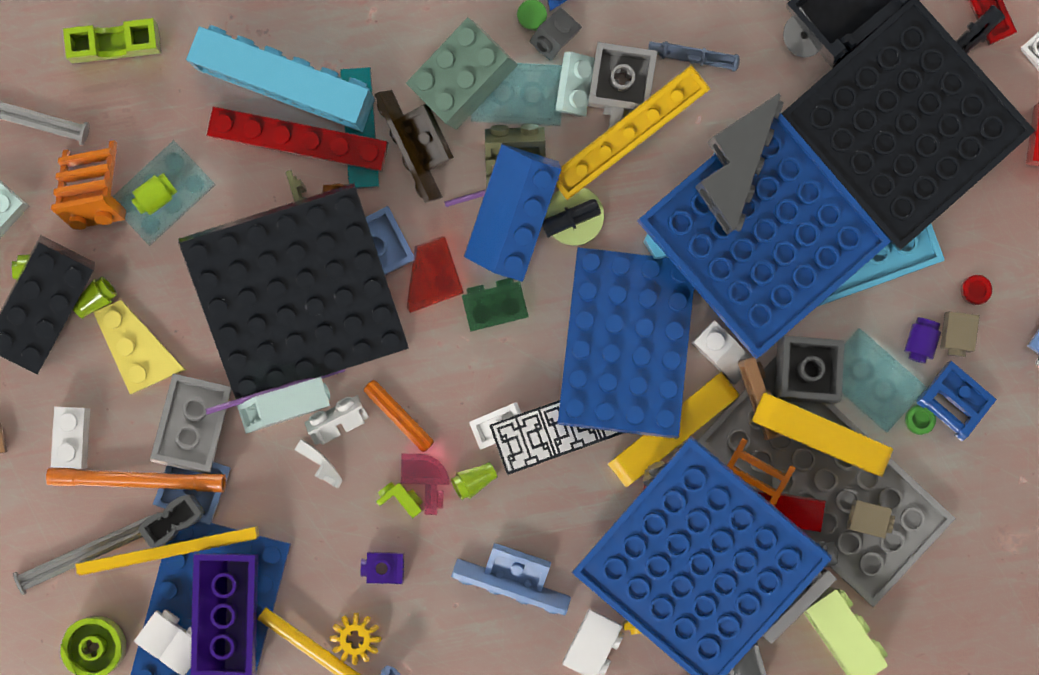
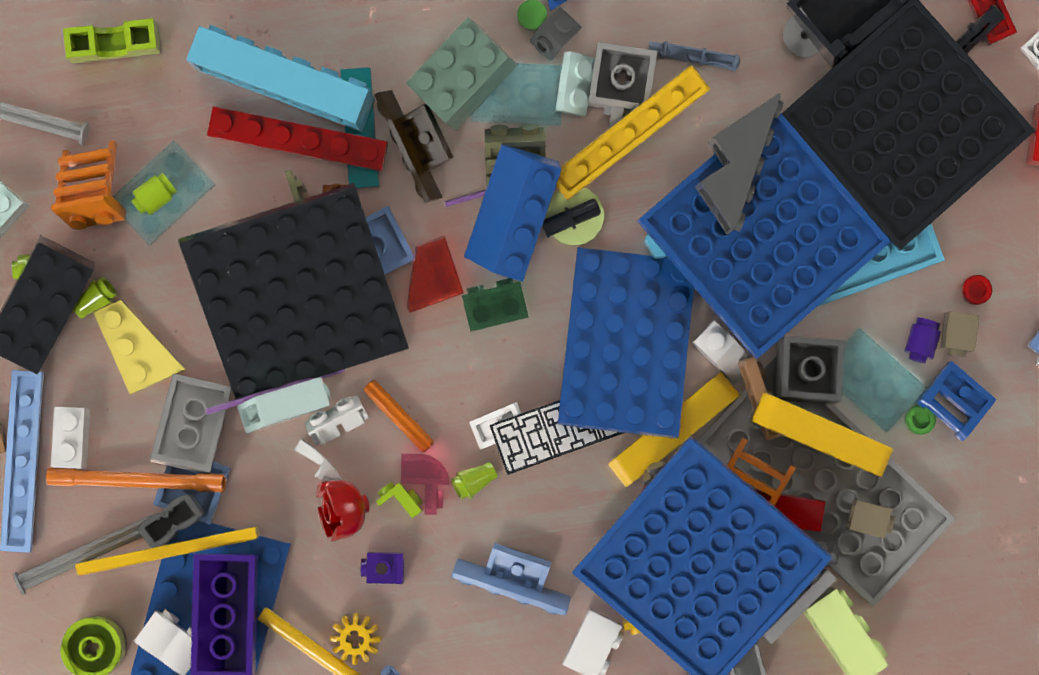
none -> light blue plate [0,370,44,553]
none -> red cylinder [316,480,369,542]

